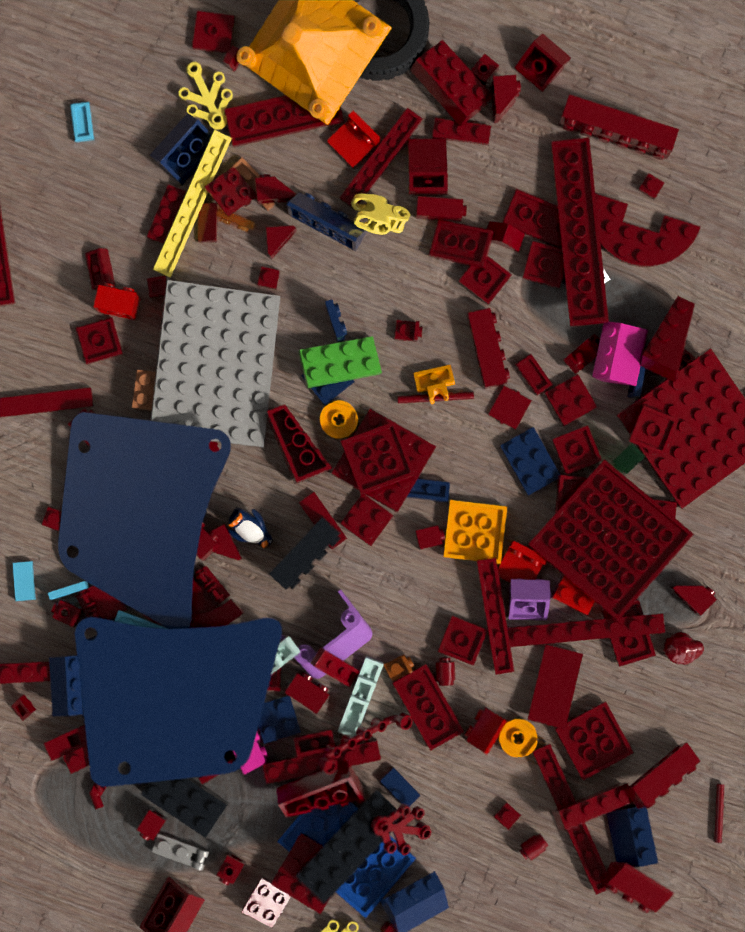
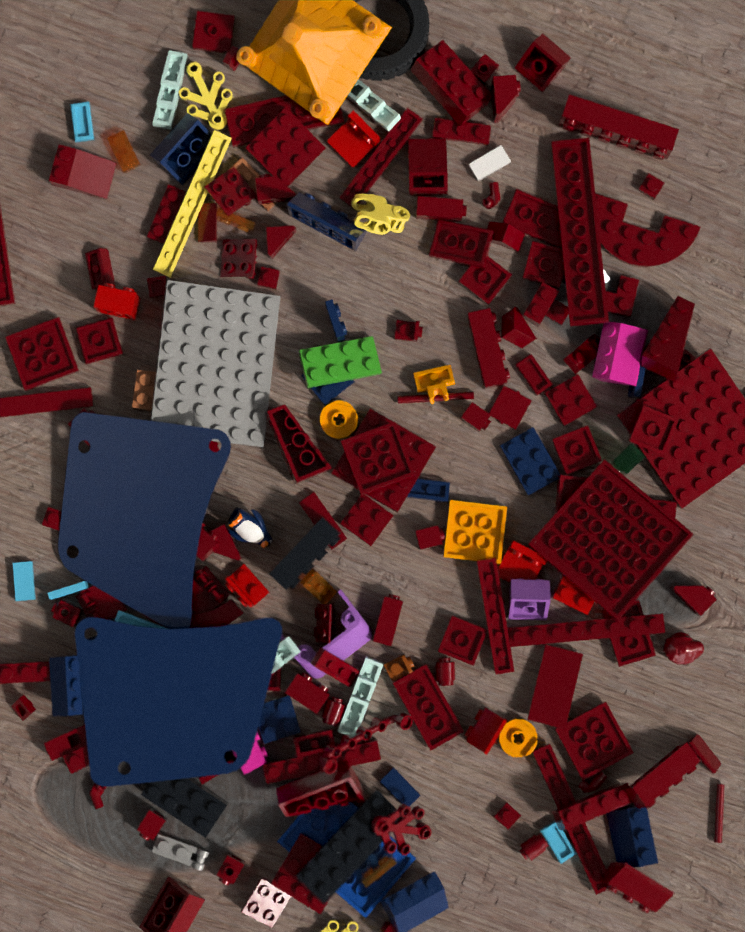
none -> dark red plate [5,317,79,391]
none -> dark red slope [49,144,117,199]
none -> clear orange plate [107,130,141,173]
none -> light aqua slope [153,50,188,130]
none -> dark red hinge [220,239,258,279]
none -> red bracket [225,563,270,608]
none -> dark red plate [246,107,326,187]
none -> clear orange plate [300,568,337,604]
none -> dark red hinge [314,603,335,643]
none -> dark red brick [322,696,346,726]
none -> light aqua slope [347,79,401,131]
none -> clear orange plate [361,855,397,888]
none -> dark red brick [373,594,403,646]
none -> dark red brick [461,402,491,432]
none -> white tile [468,145,511,181]
none -> dark red arm [482,182,501,209]
none -> dark red slope [502,306,537,348]
none -> dark red brick [523,282,559,327]
none -> medium azure tile [540,821,577,864]
none -> dark red plate [545,299,569,326]
none -> dark red arm [578,772,607,793]
none -> dark red plate [606,275,639,317]
none -> dark red slope [687,734,721,774]

